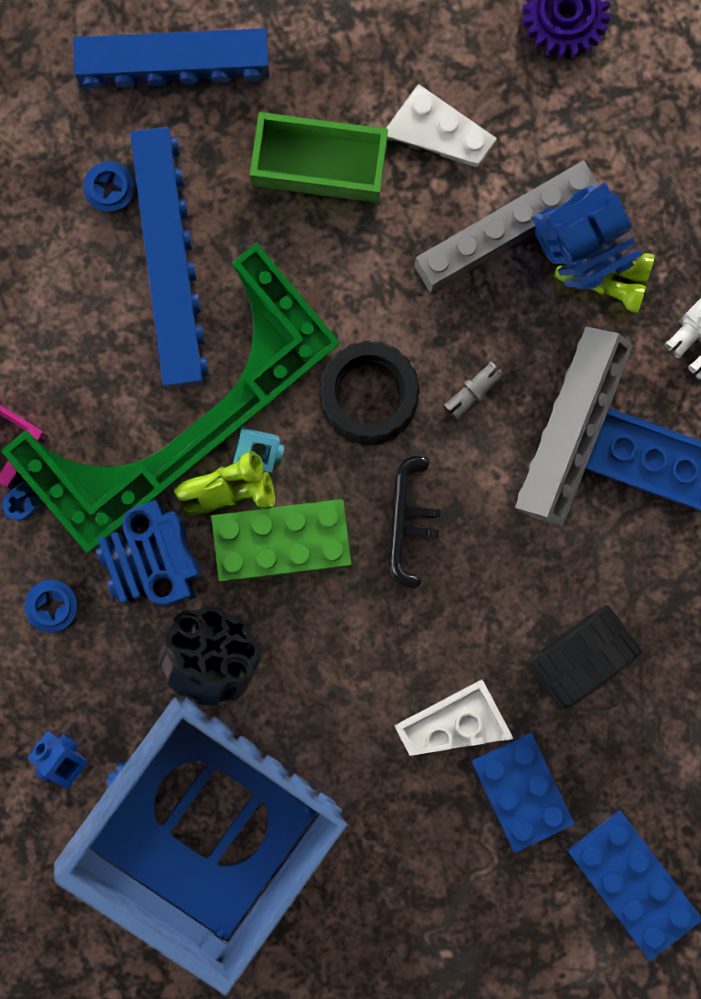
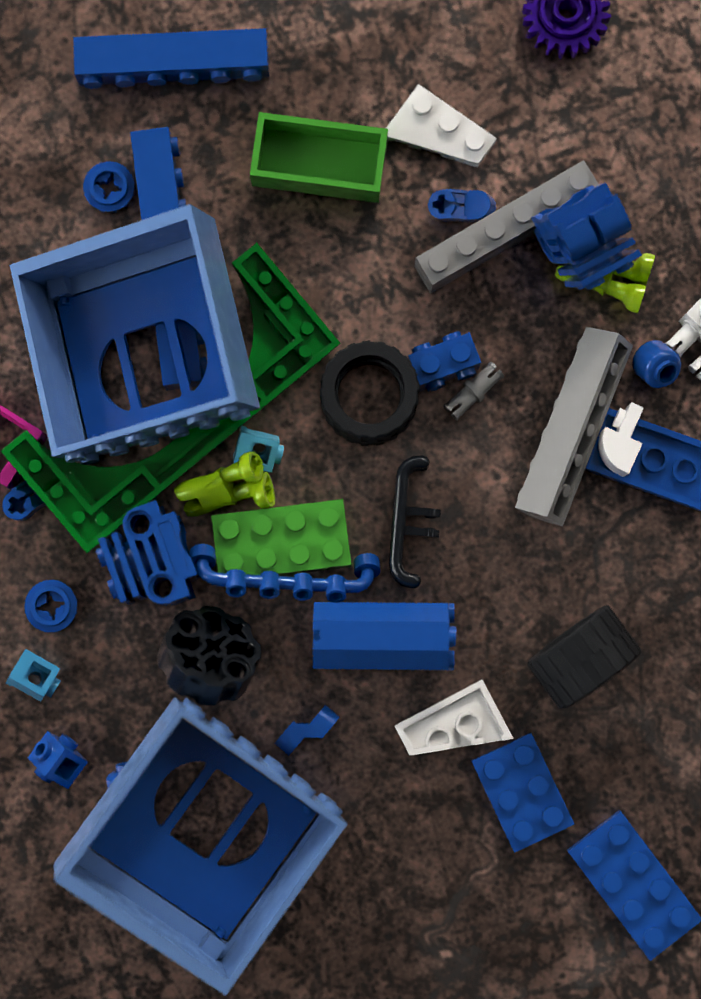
none -> dark azure brick [5,649,61,702]
none -> medium blue door [10,204,260,465]
none -> blue bar [189,544,381,602]
none -> blue piece [274,705,340,756]
none -> blue brick [313,602,456,671]
none -> blue brick [408,331,482,392]
none -> blue piece [428,189,496,223]
none -> white brick [598,402,643,477]
none -> blue head [632,340,682,388]

